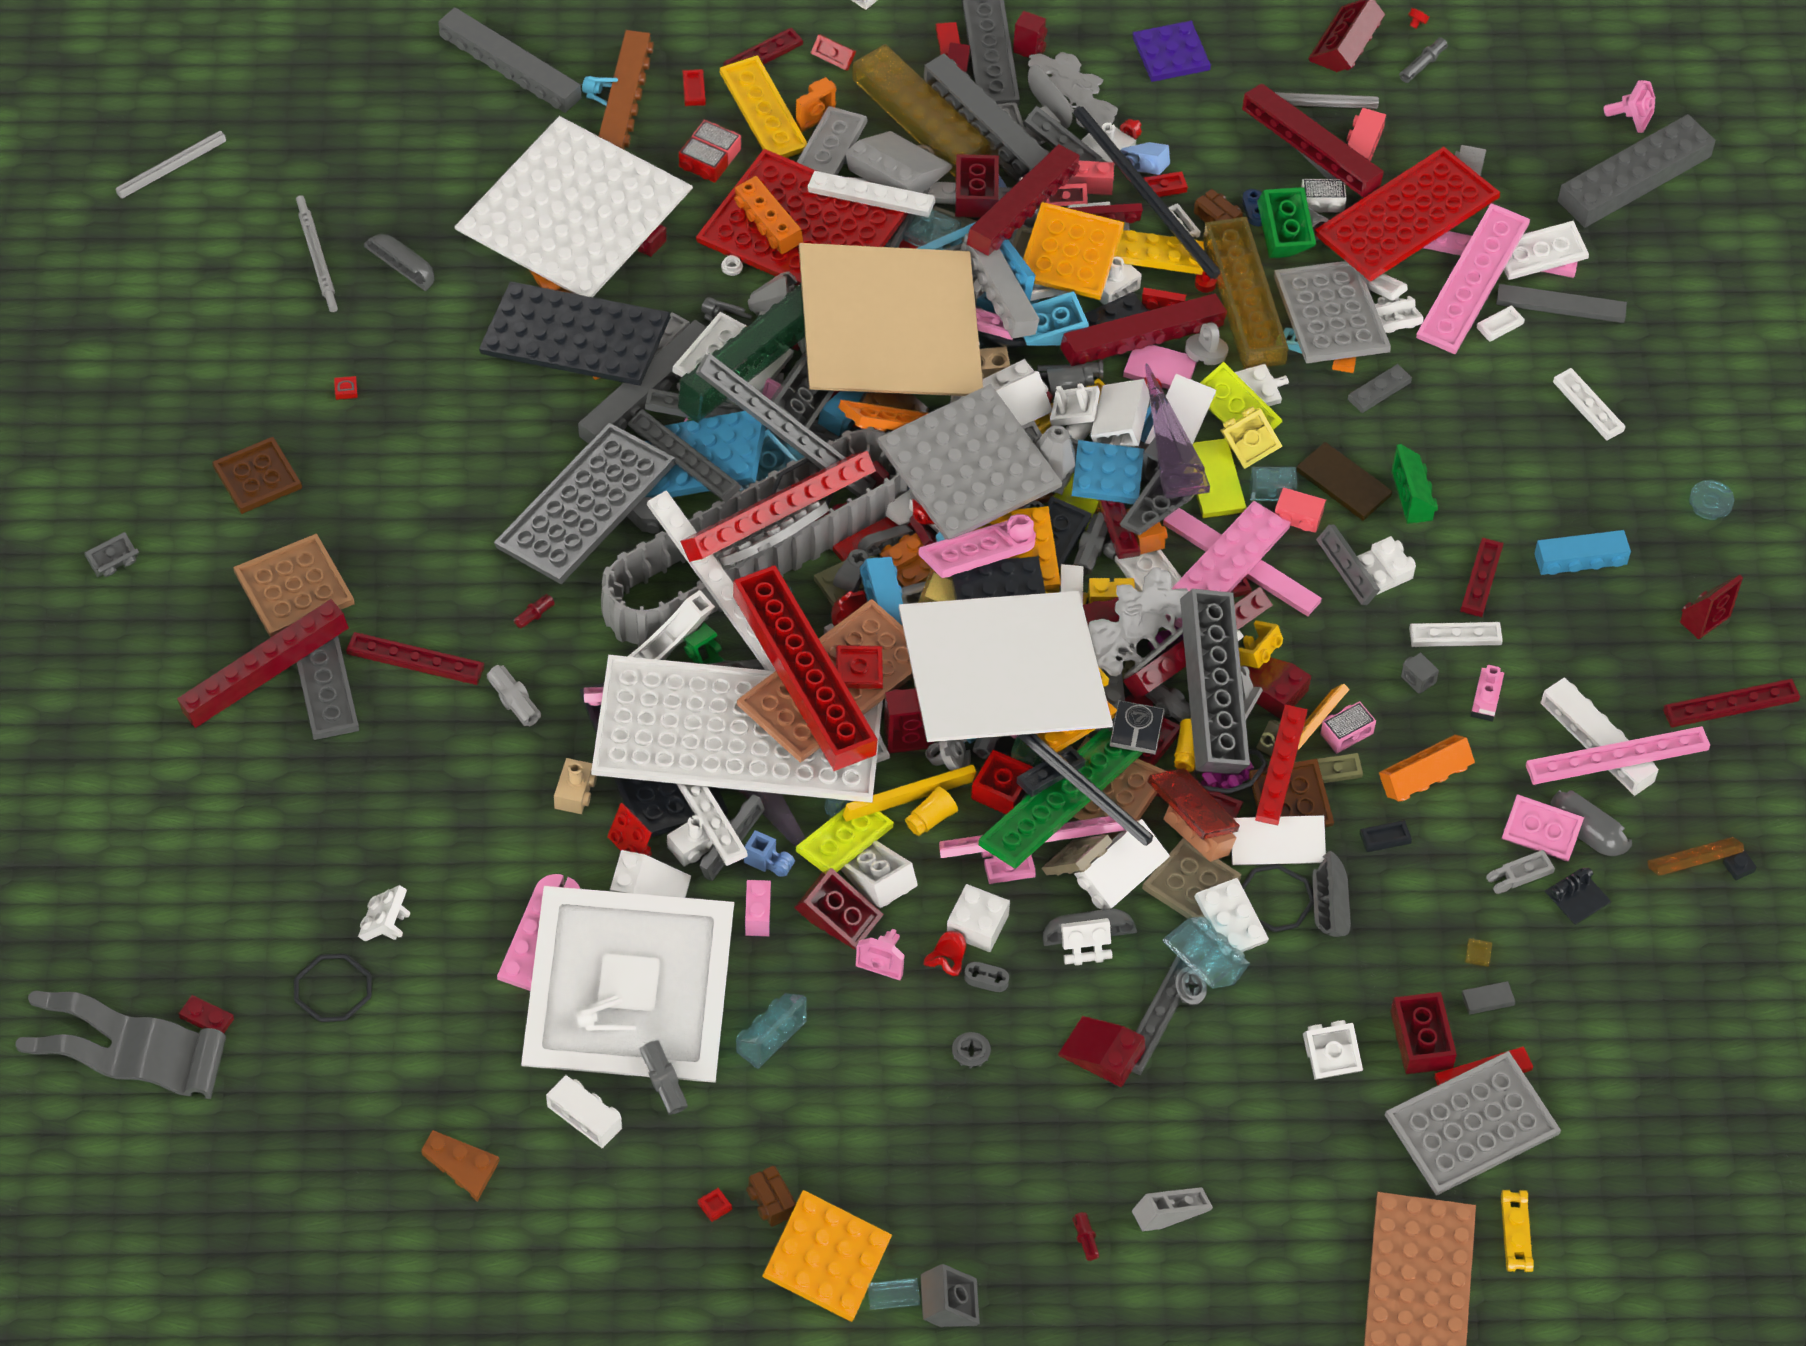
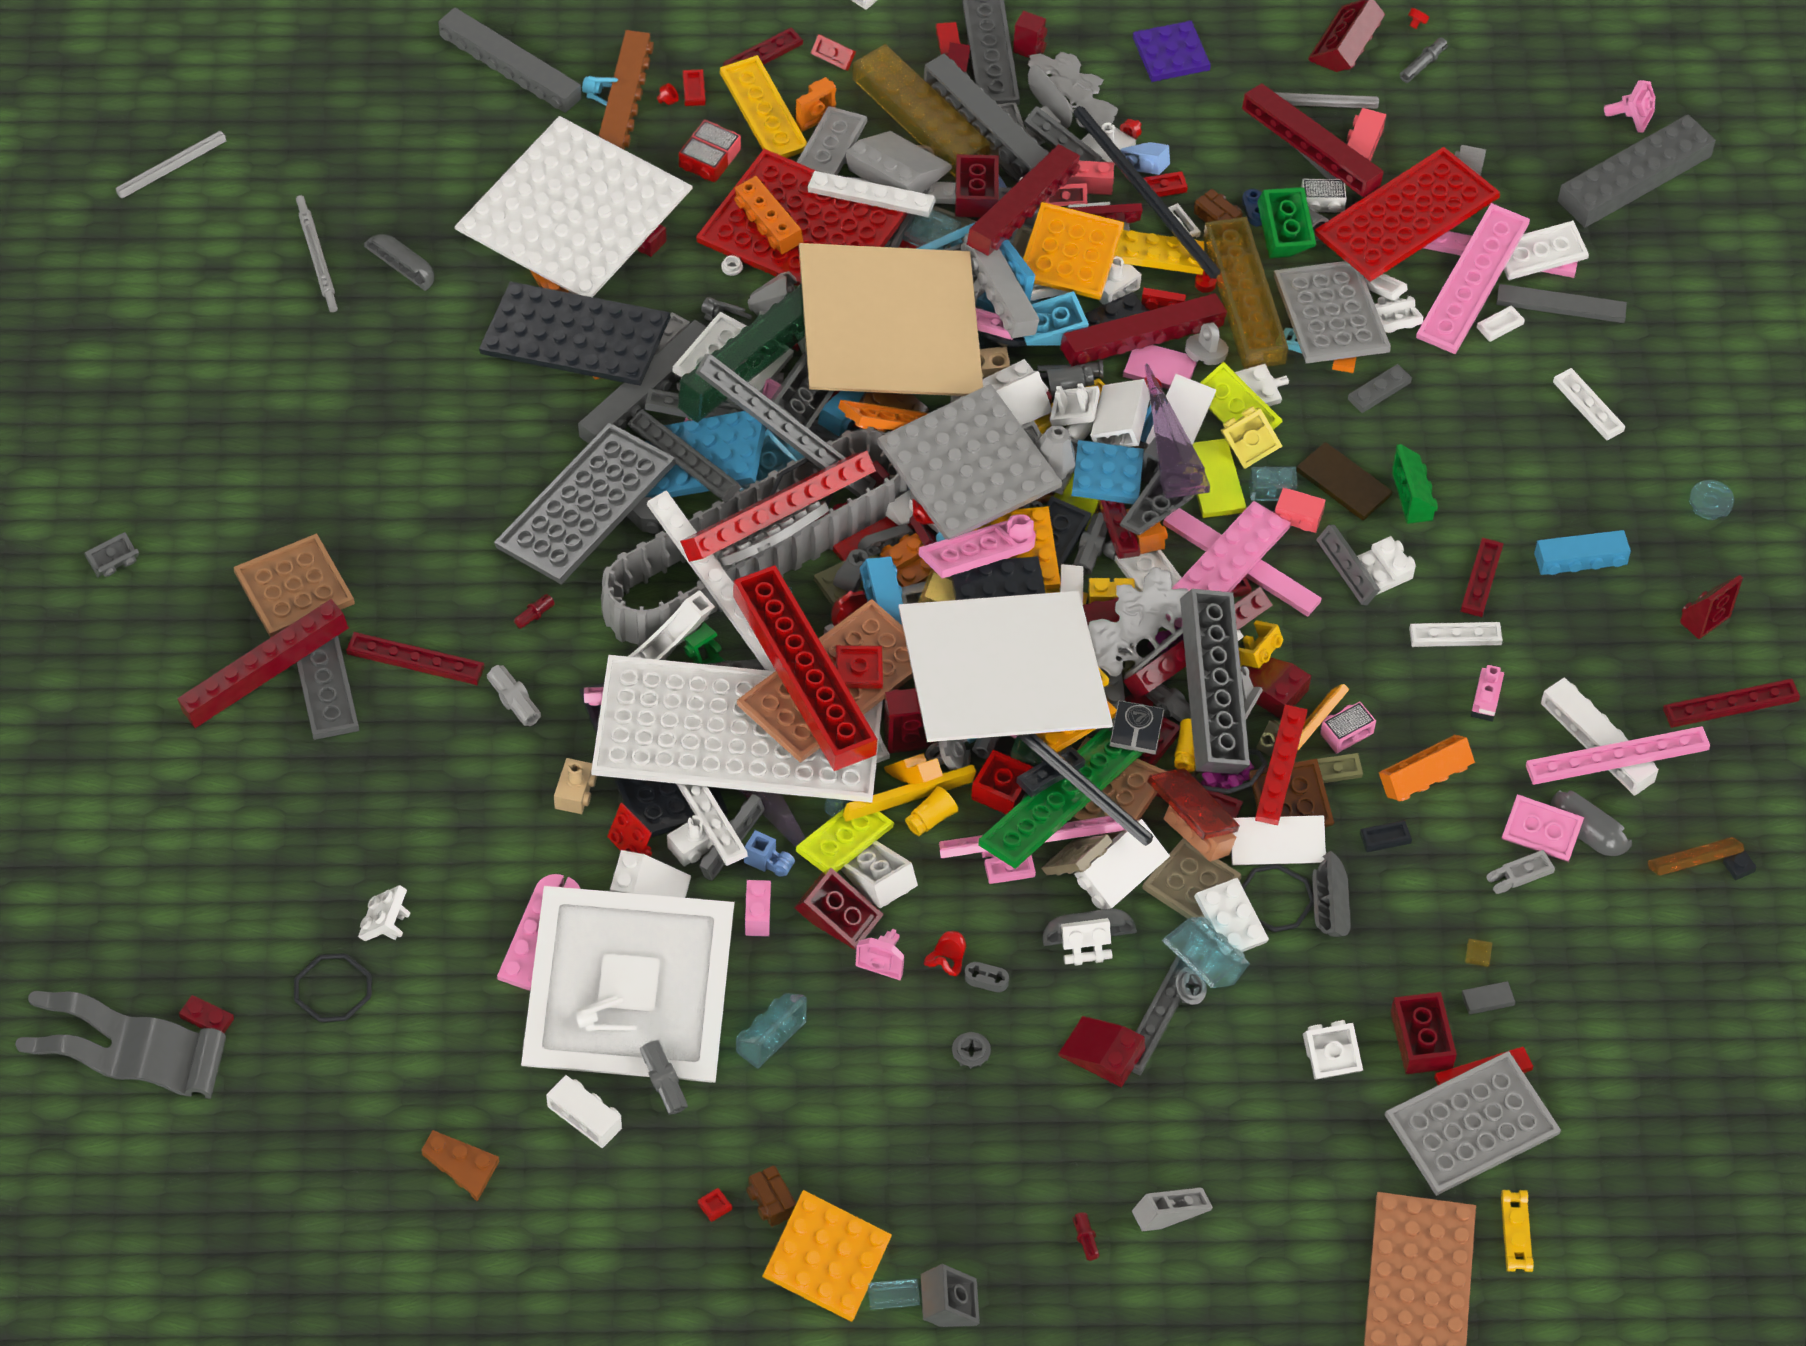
reddish brown plate [212,437,302,514] -> none
red tile [334,376,358,400] -> none
white brick [947,884,1010,952] -> none
dark grey brick [1401,652,1439,695] -> none
black hinge [1545,867,1611,925] -> none
none -> red tile [657,83,679,105]
none -> light orange slope [884,753,943,784]

